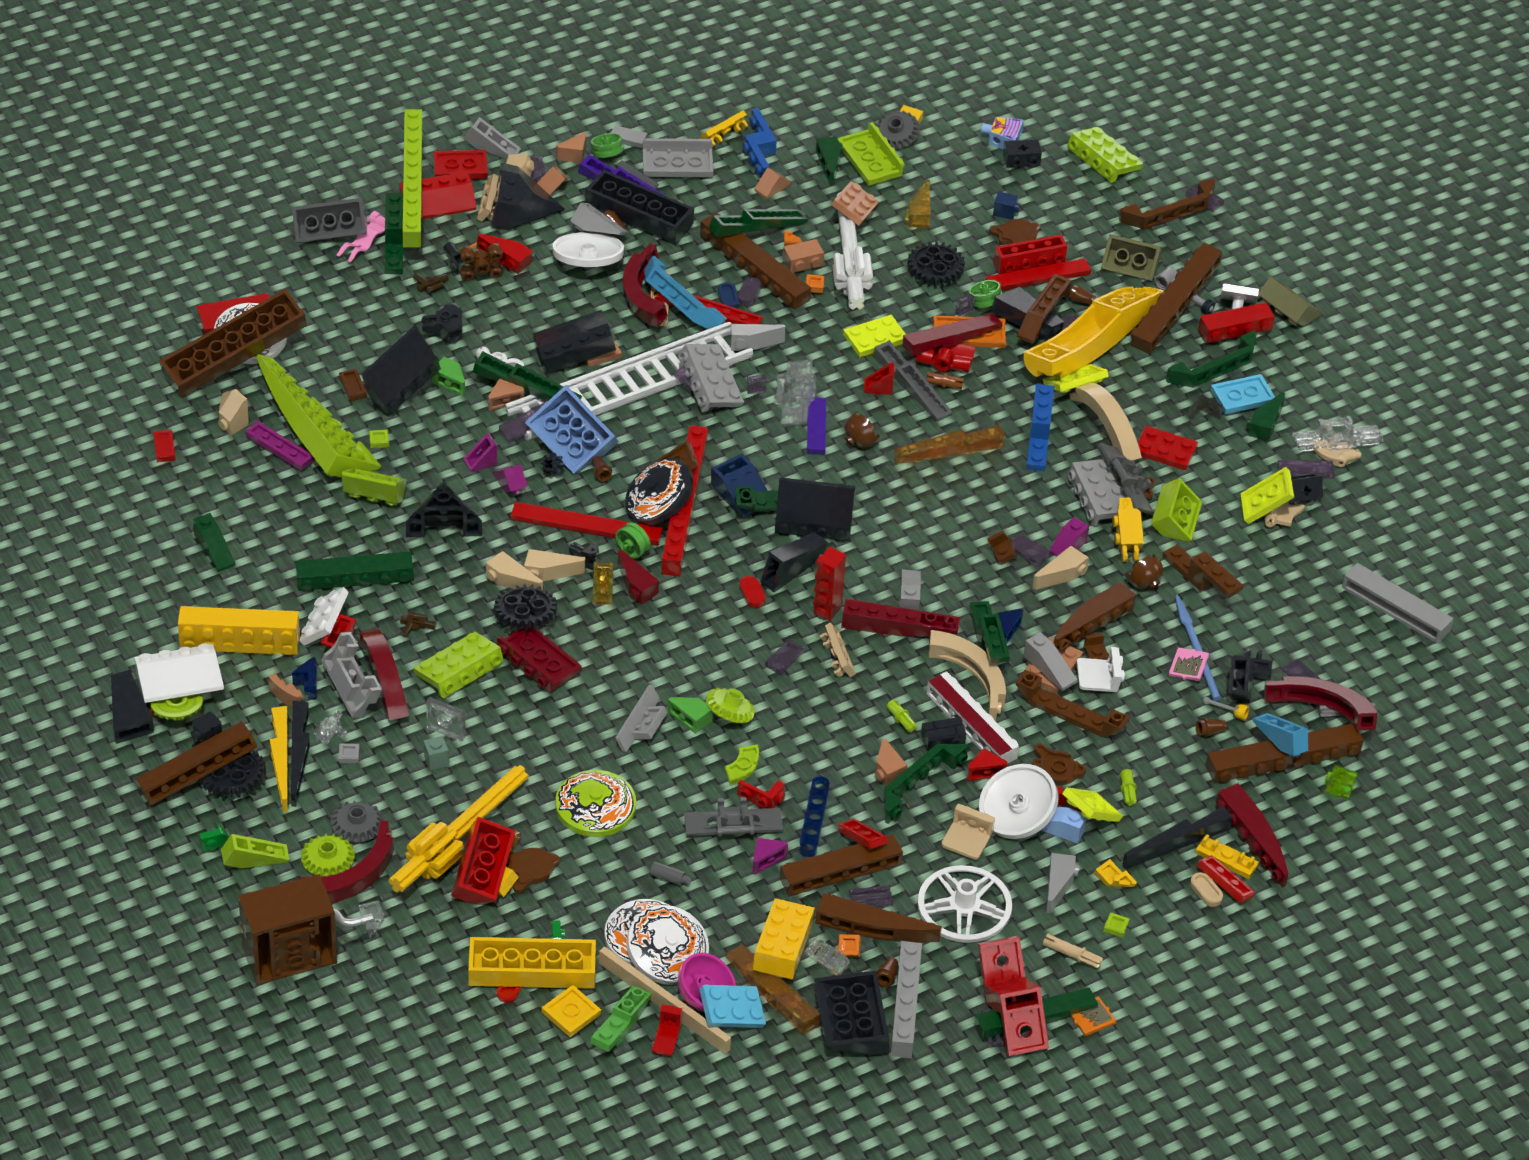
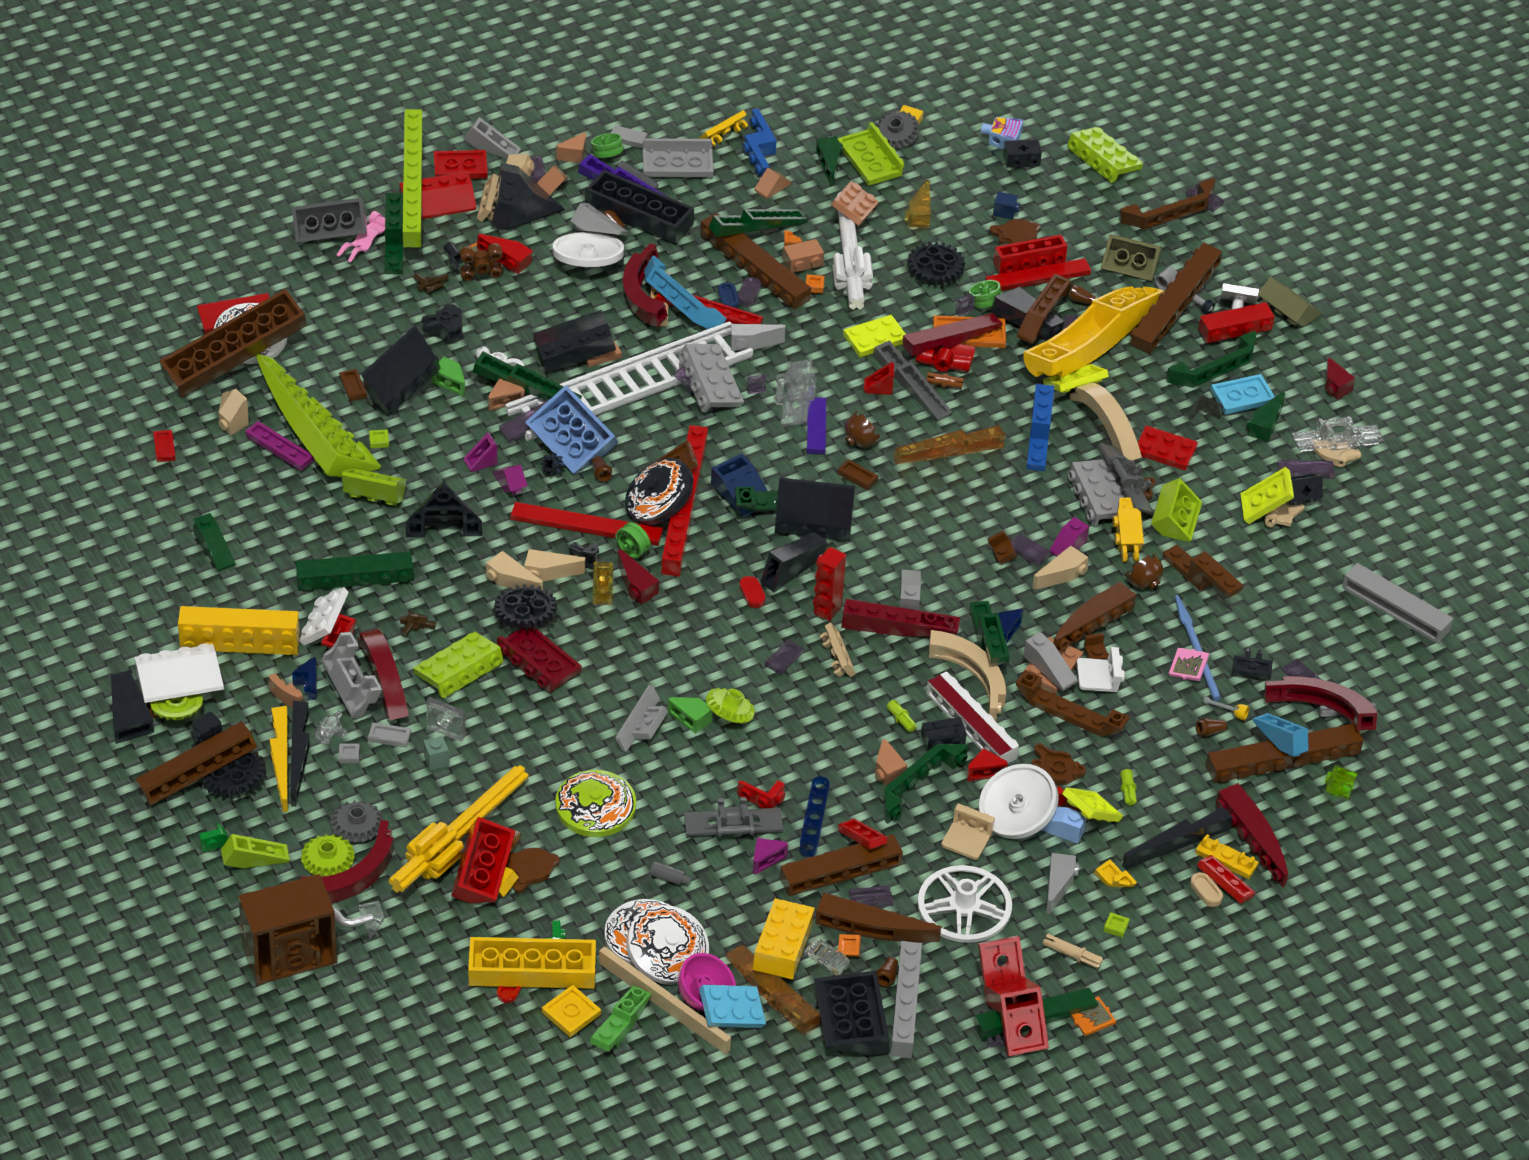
red bracket [652,1004,683,1056] -> none
lime tile [724,744,759,785] -> none
black brick [1228,656,1254,701] -> none
none -> light grey tile [368,722,411,748]
none -> reddish brown tile [837,459,878,491]
none -> dark red slope [1325,358,1355,400]

